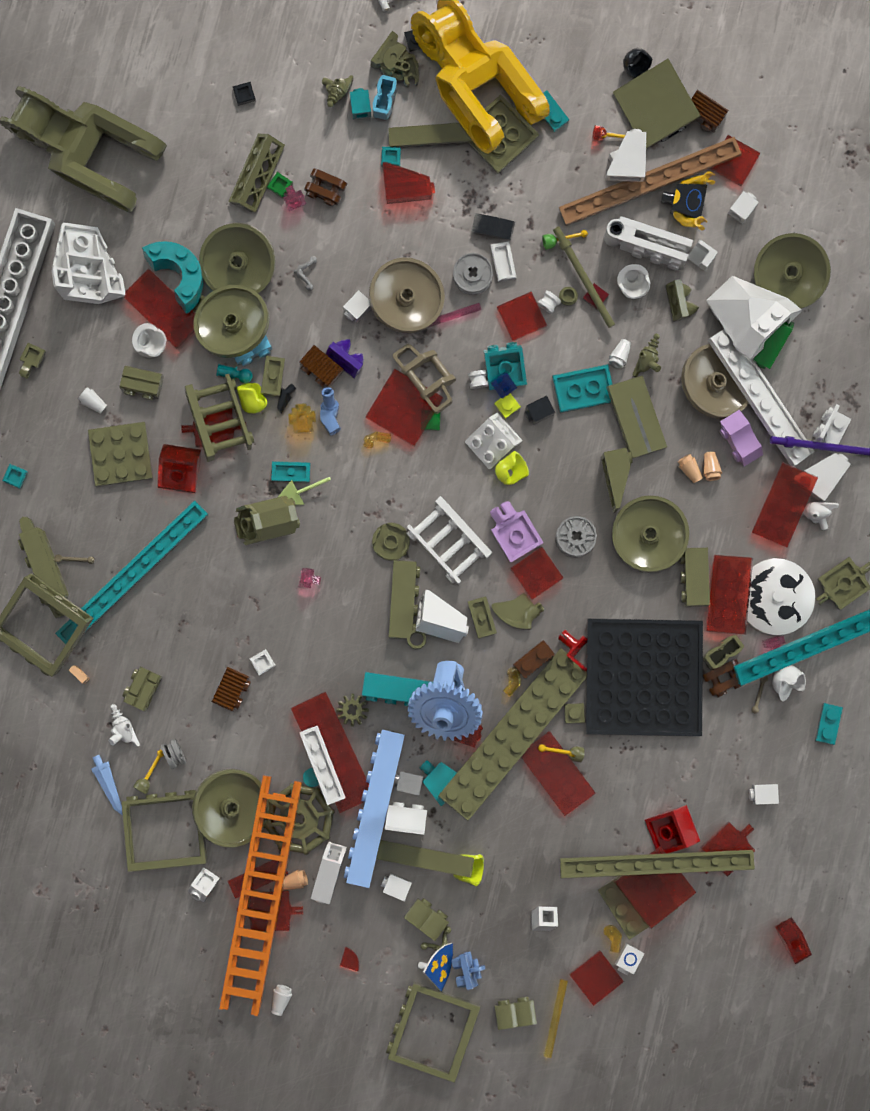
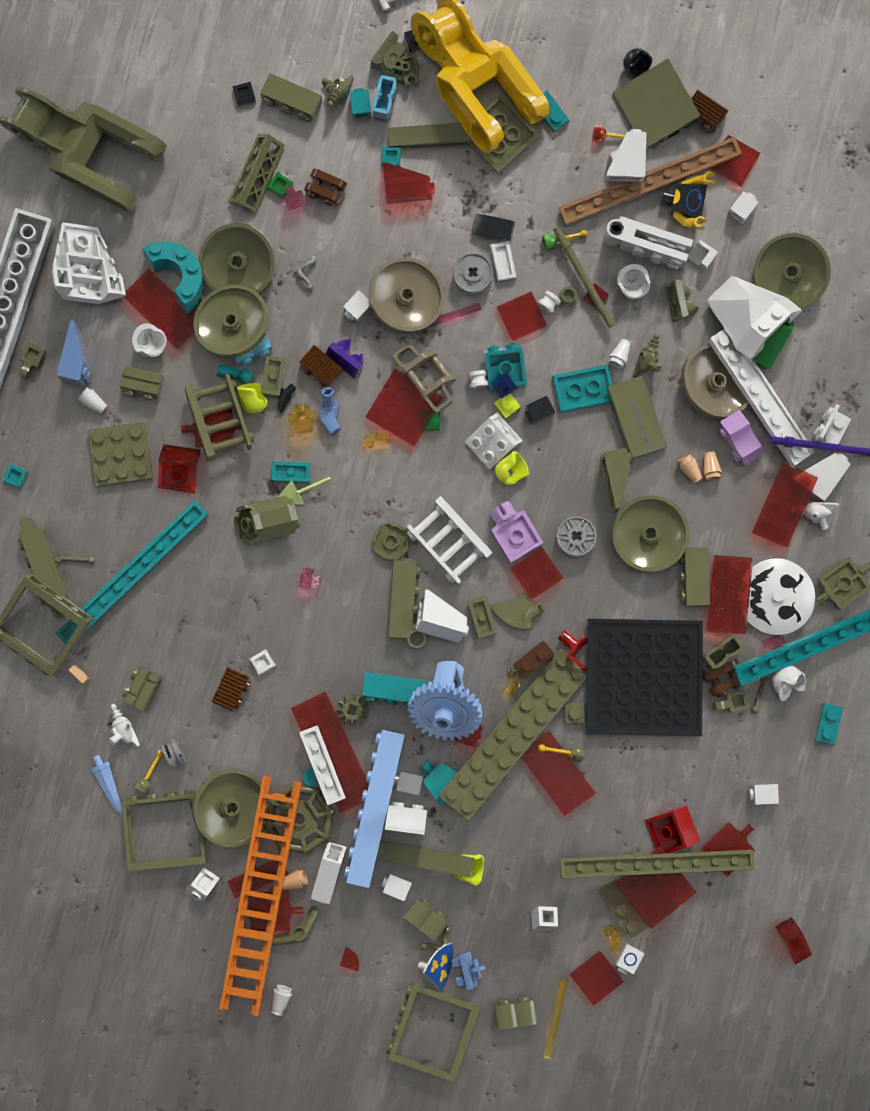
none -> medium blue slope [57,320,91,387]
none -> olive brick [260,73,322,120]
none -> olive piece [272,906,319,946]
none -> olive plate [713,690,750,713]

